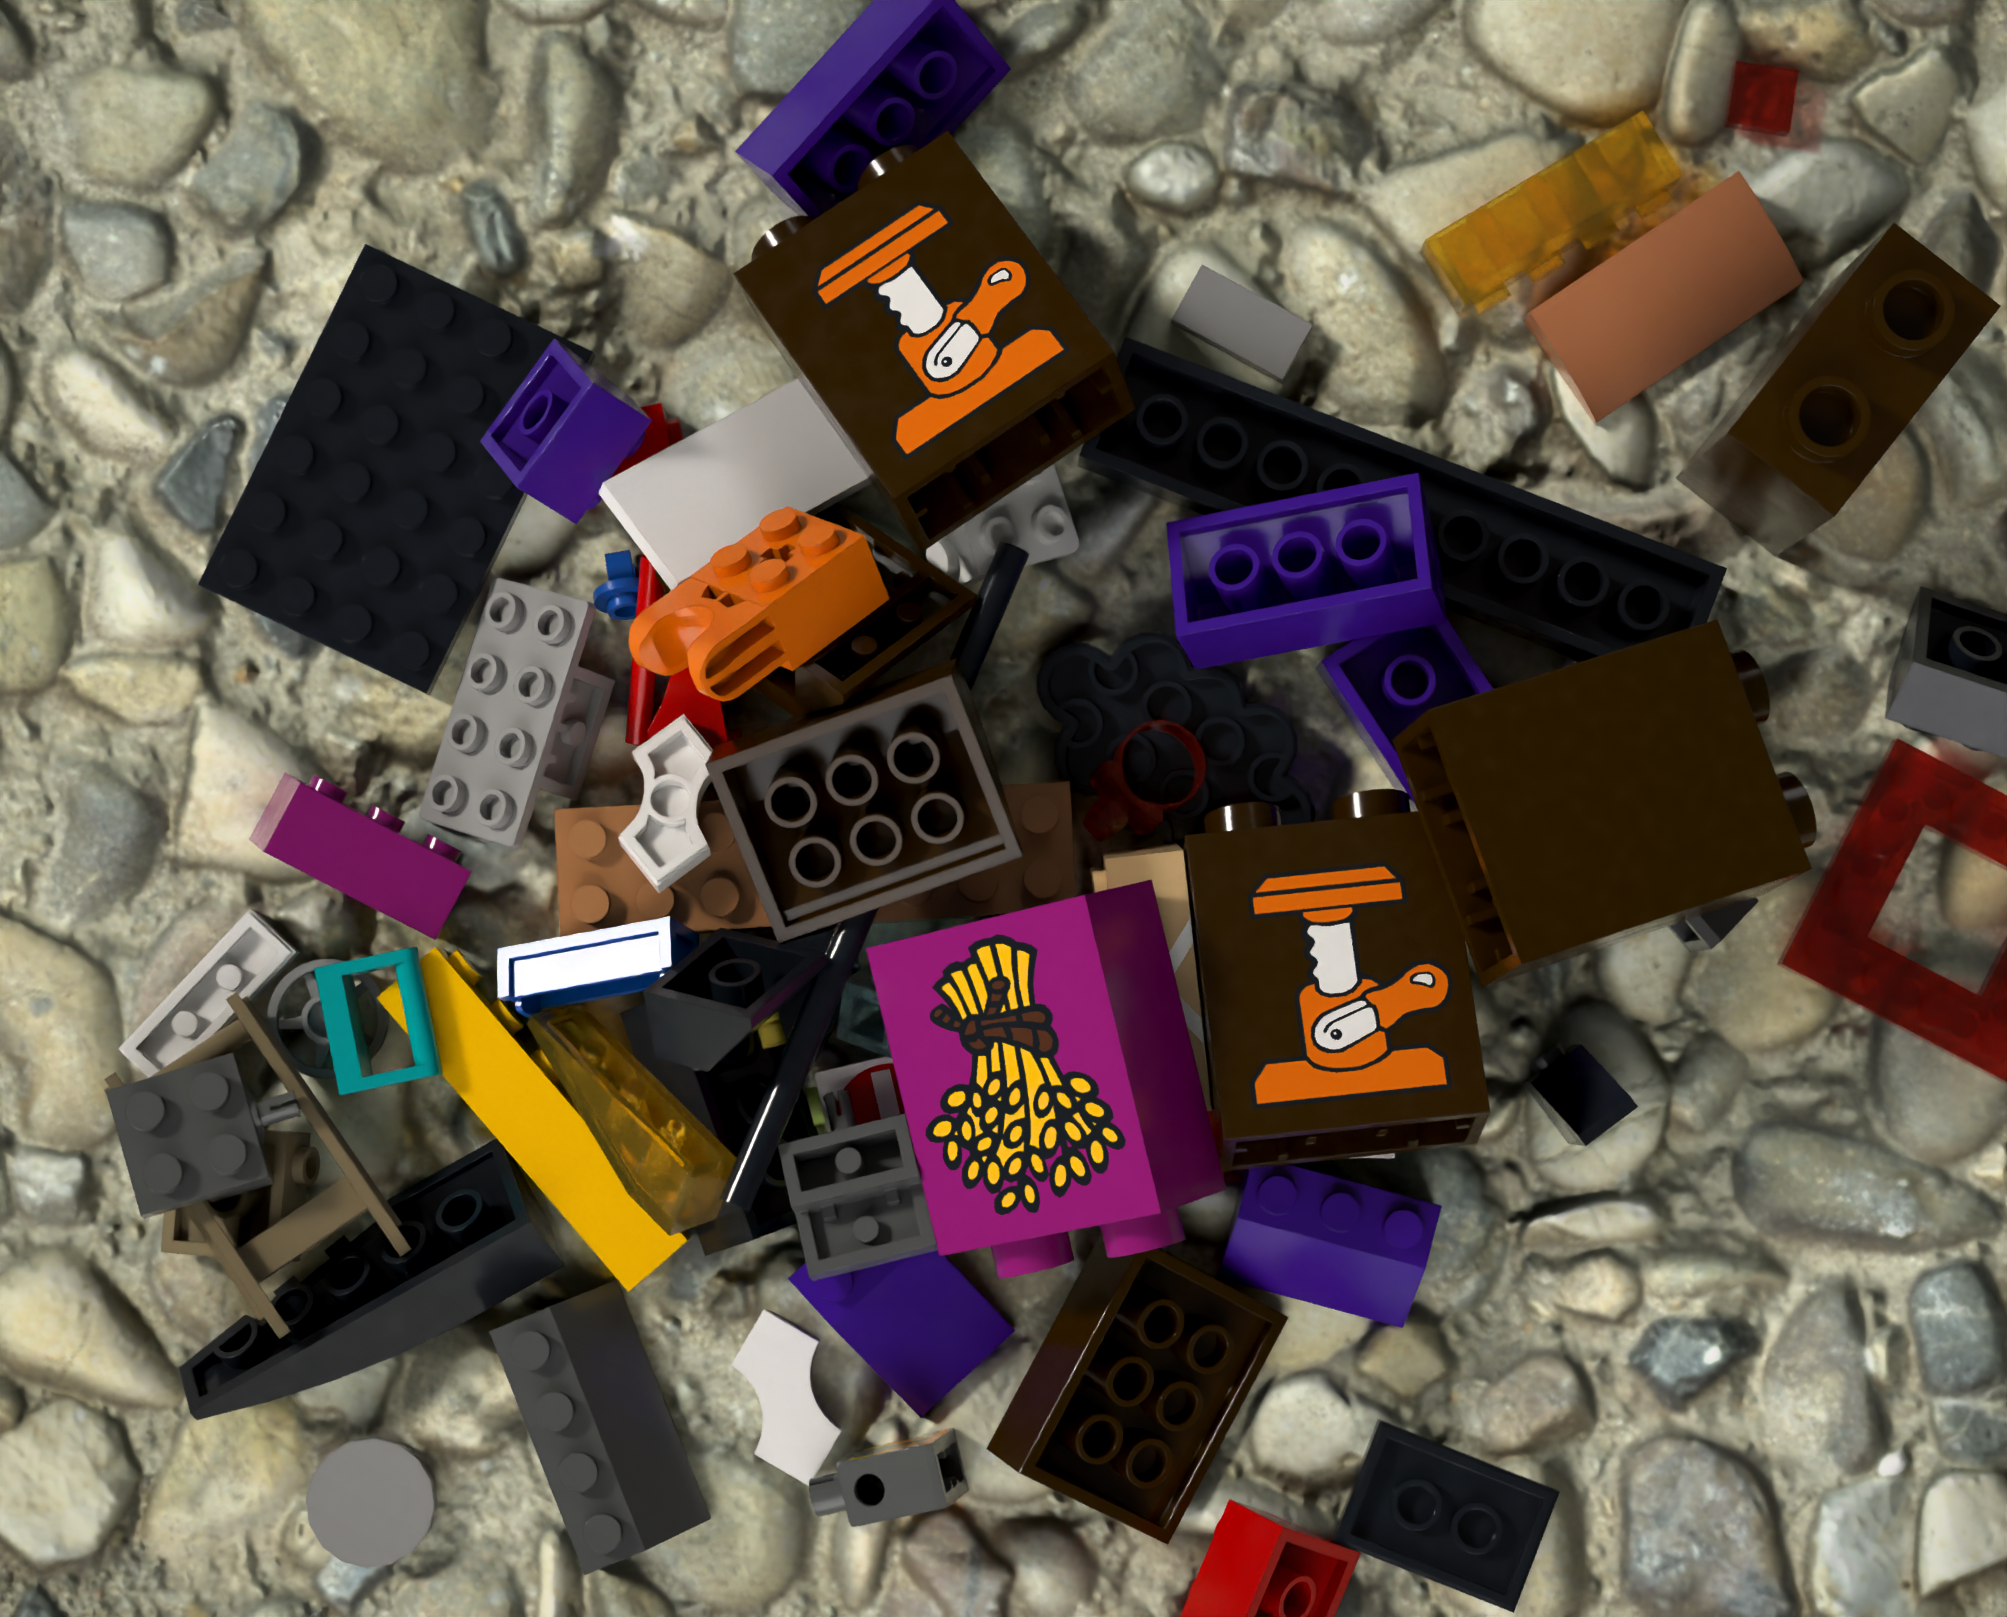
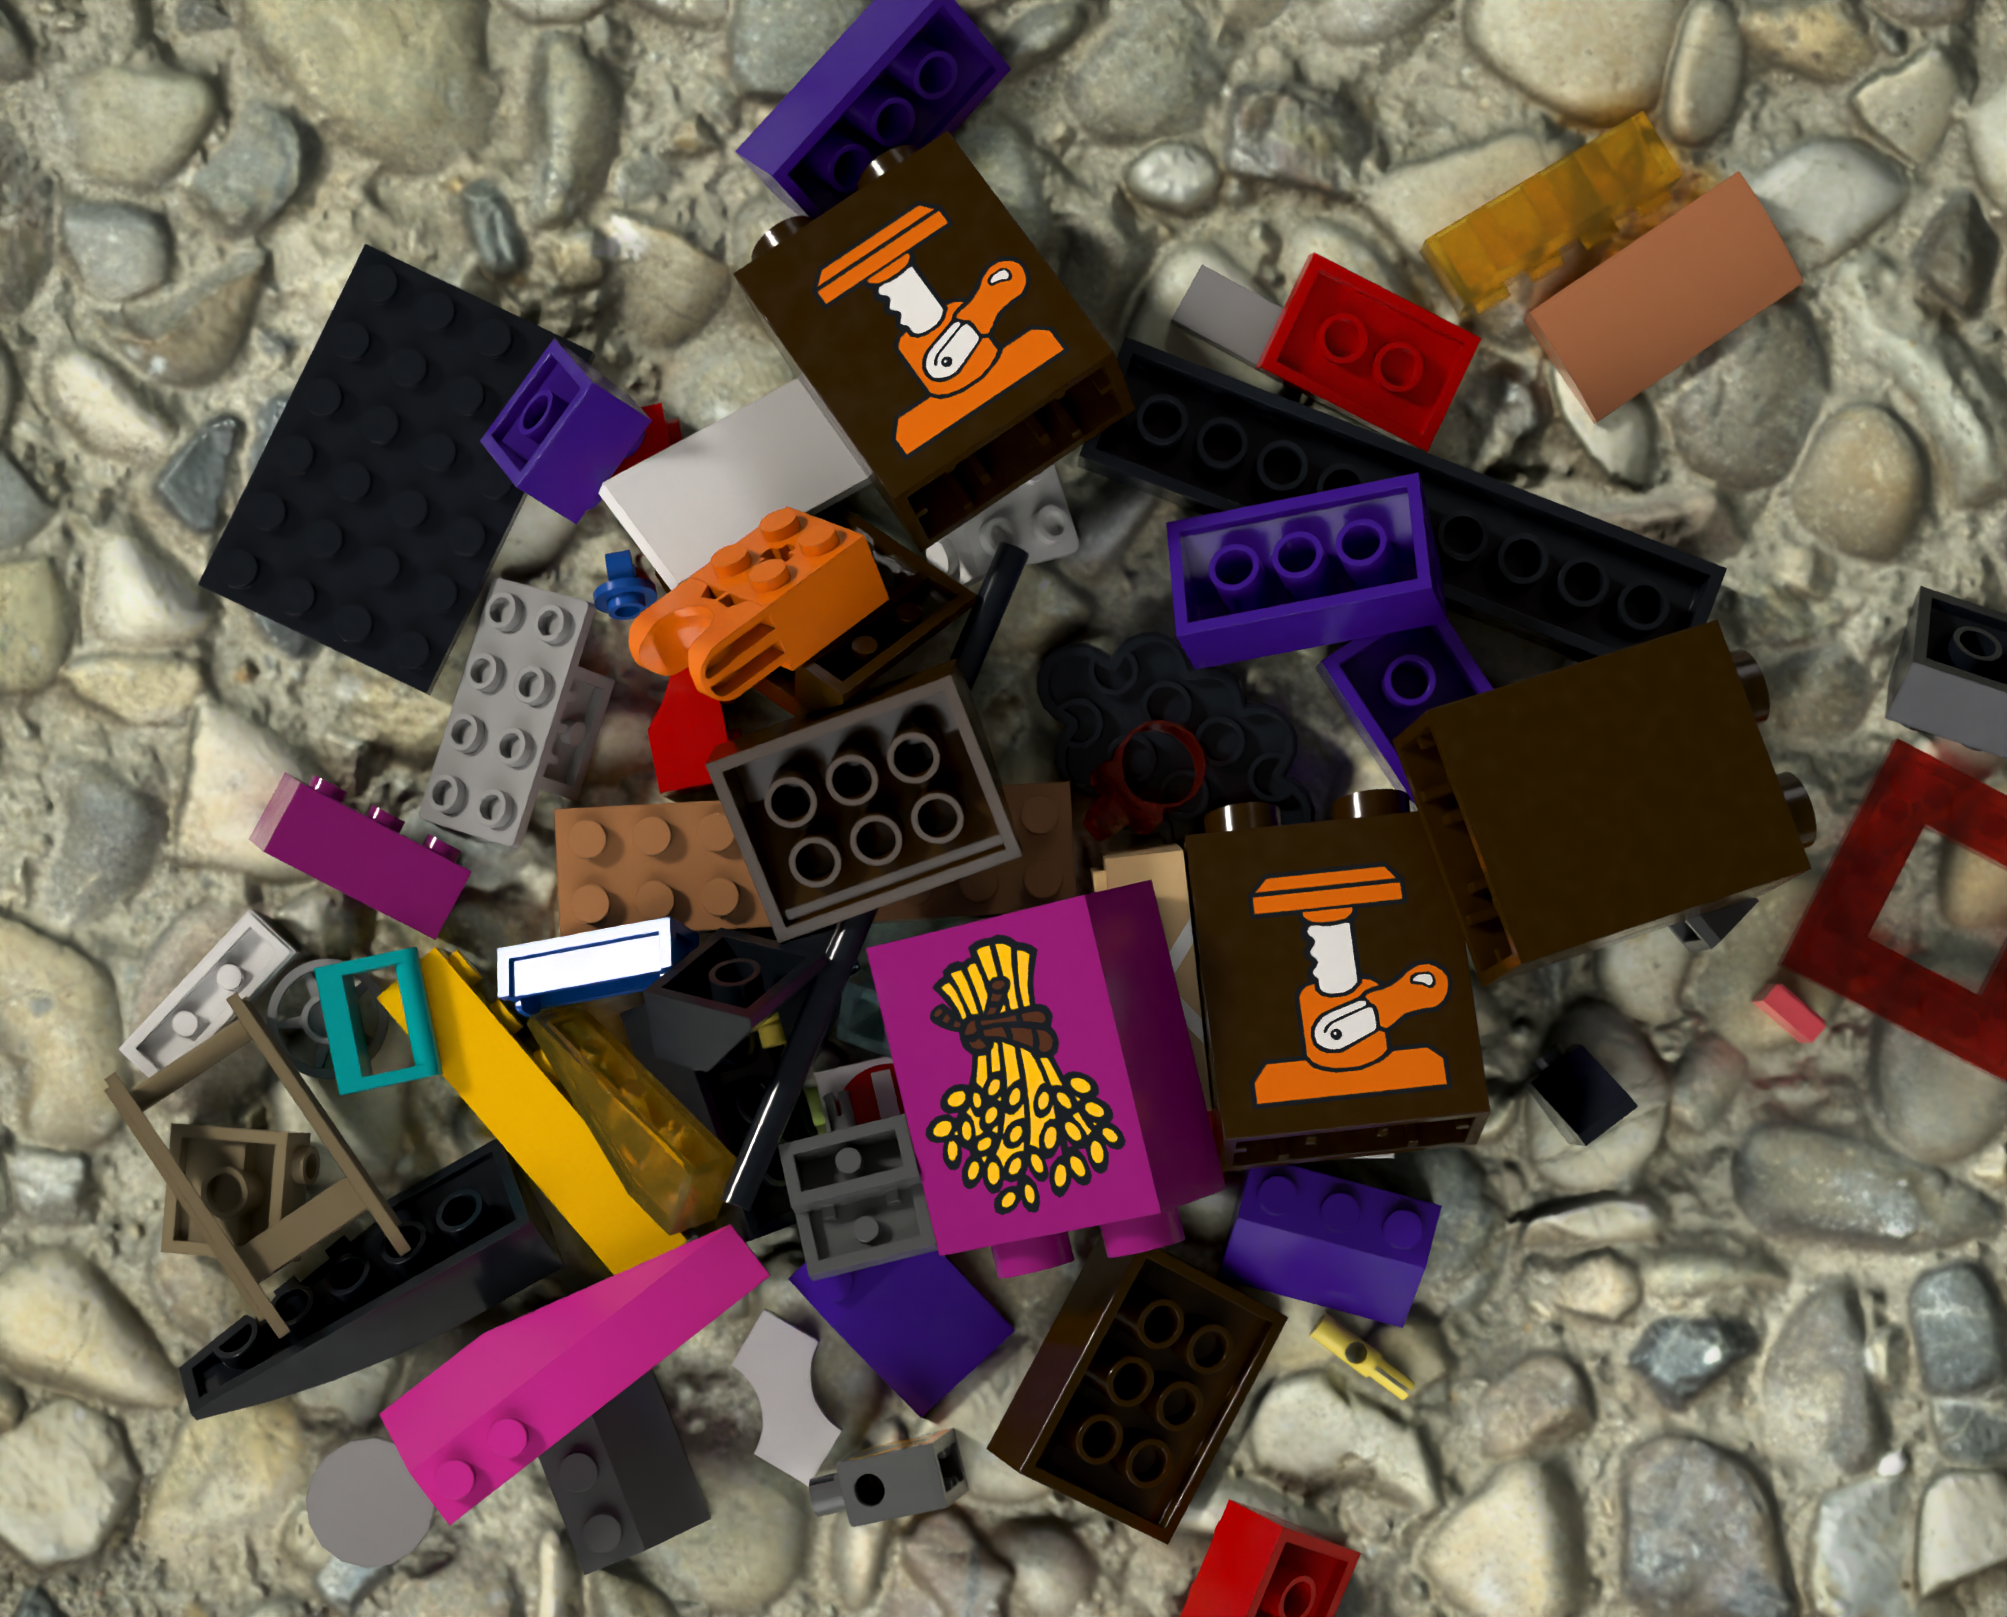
dark grey plate [106,1053,301,1219] -> none
white tile [618,714,713,893] -> none
red bar [625,554,664,746] -> none
black tile [1332,1419,1560,1613] -> none
dark brown brick [1676,223,2001,556] -> none
clear red tile [1724,61,1799,137] -> none
none -> dark pink wedge [379,1224,771,1526]
none -> red plate [1255,252,1482,452]
none -> light yellow pin [1309,1313,1415,1400]
none -> coral tile [1751,983,1827,1043]

